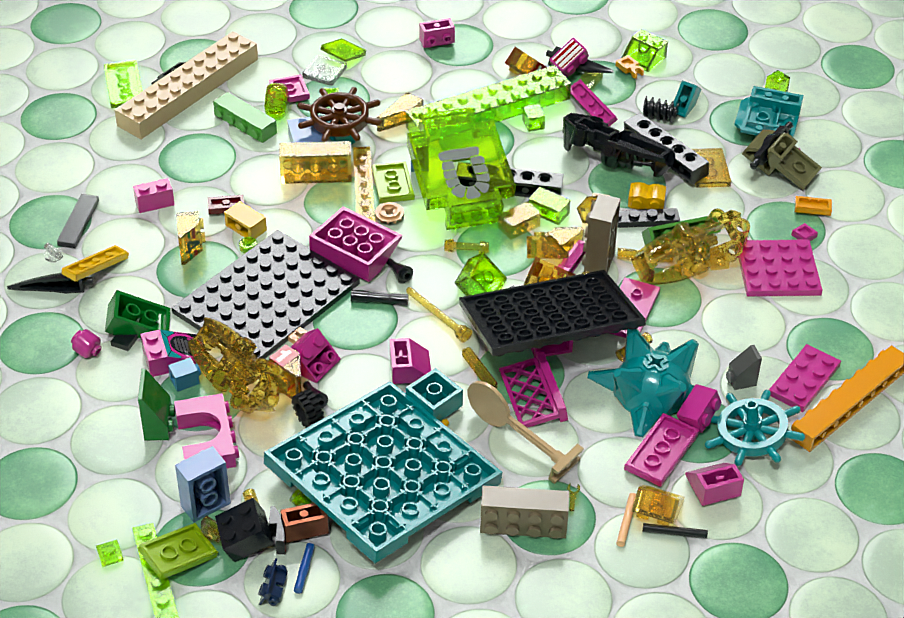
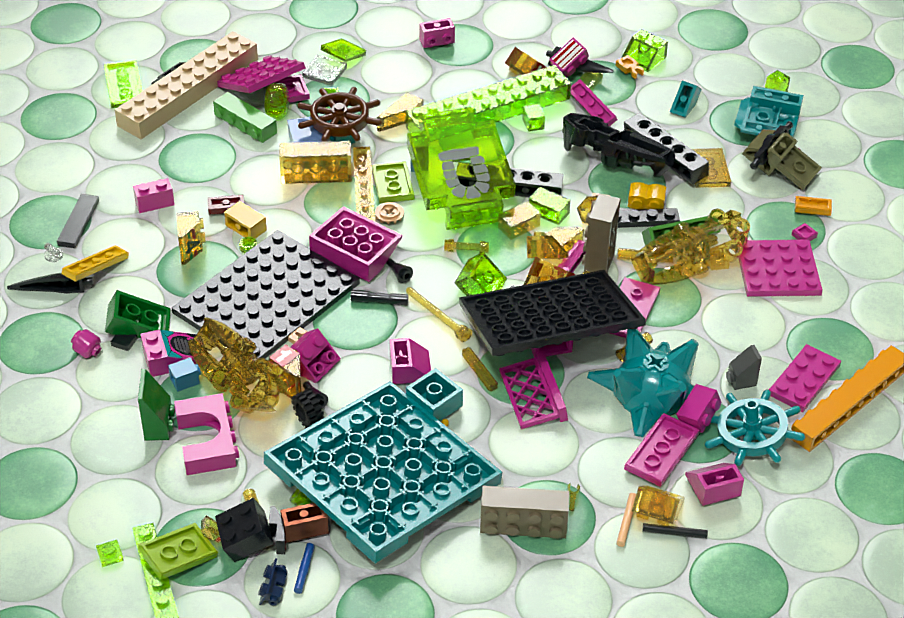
medium blue brick [175,446,231,523] -> none
tan piece [467,381,584,484] -> none
black piece [643,96,680,123] -> none
none -> dark pink plate [217,55,306,94]

